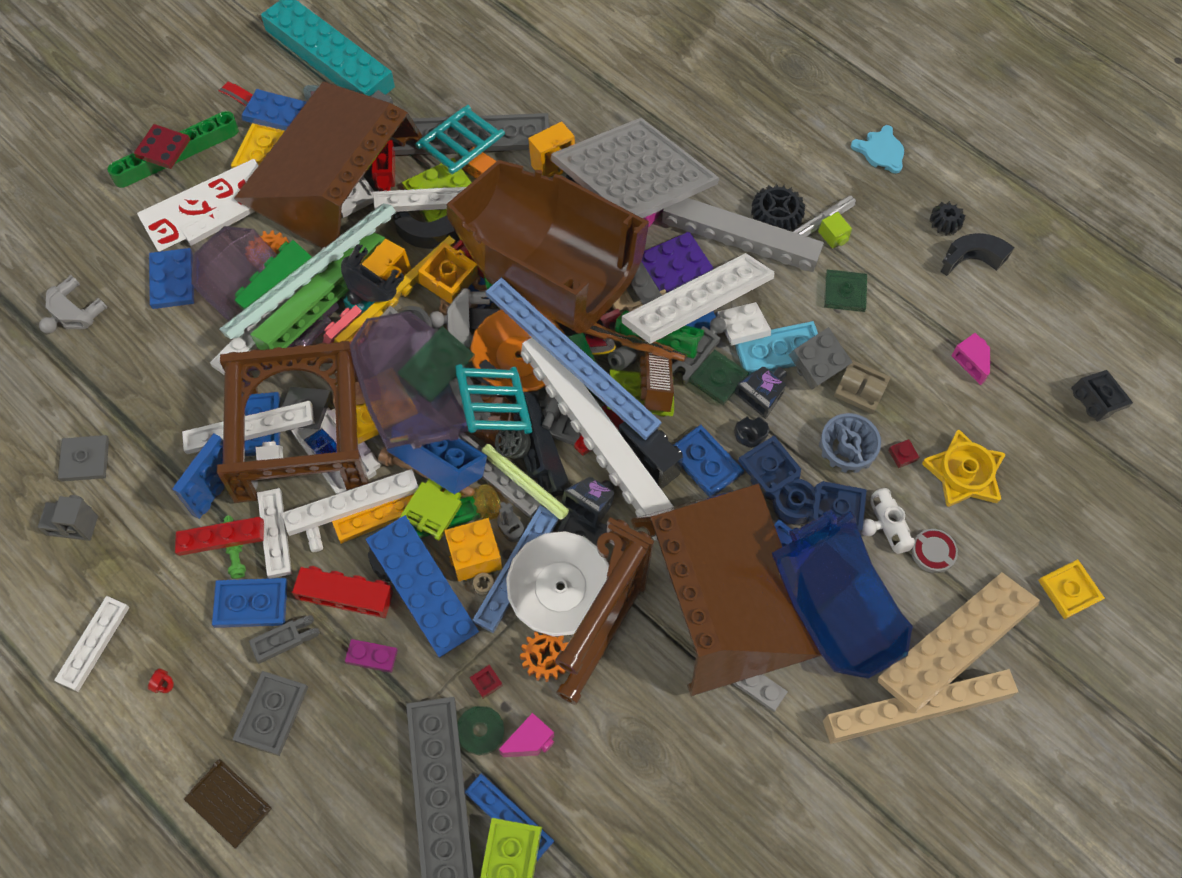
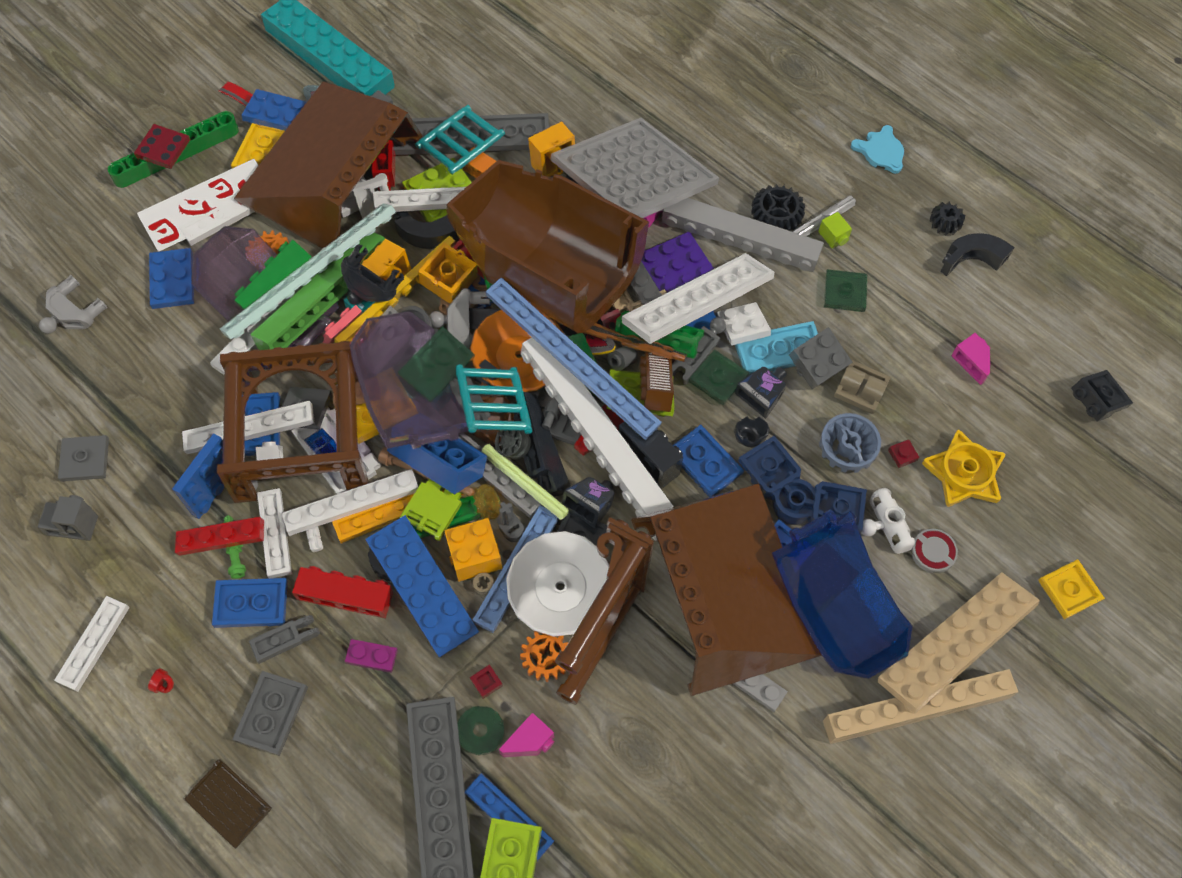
none -> white plate [353,173,389,219]

